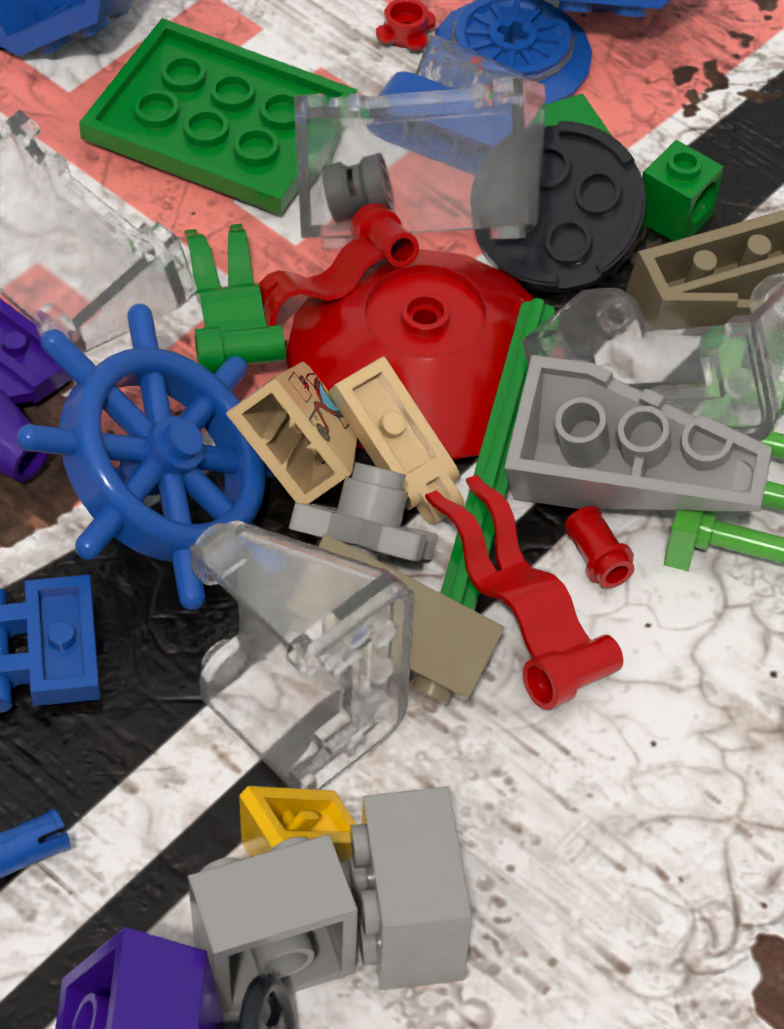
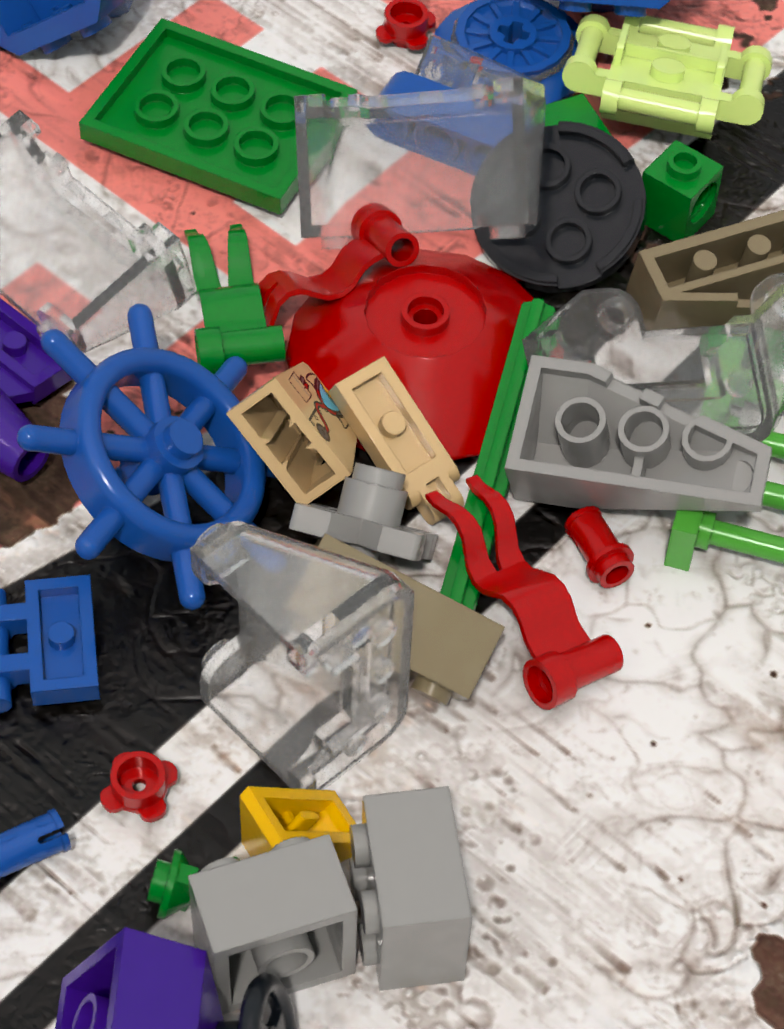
dark grey wheel [322,153,394,223] -> none
none -> red plate [100,751,178,822]
none -> green plate [146,849,240,920]
none -> yellowish green brick [562,14,772,140]

